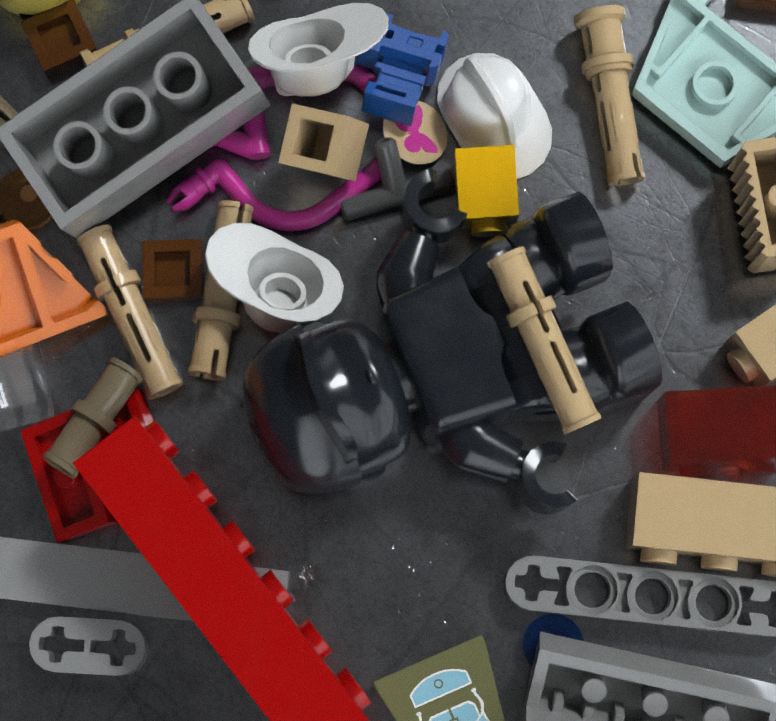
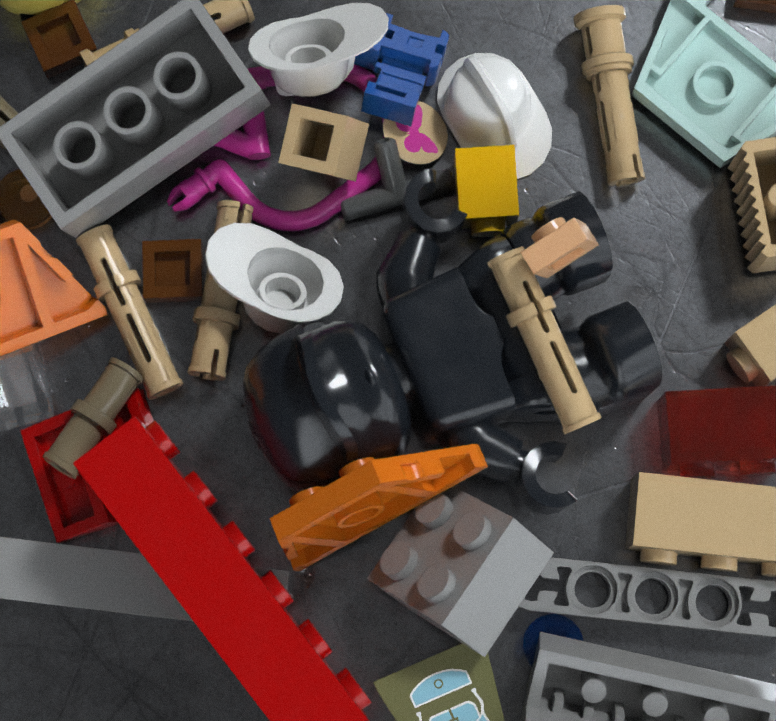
light grey beam [29,617,149,676] -> none
none -> orange wing [269,444,488,572]
none -> light grey brick [367,486,554,657]
none -> light nougat plate [520,217,599,279]

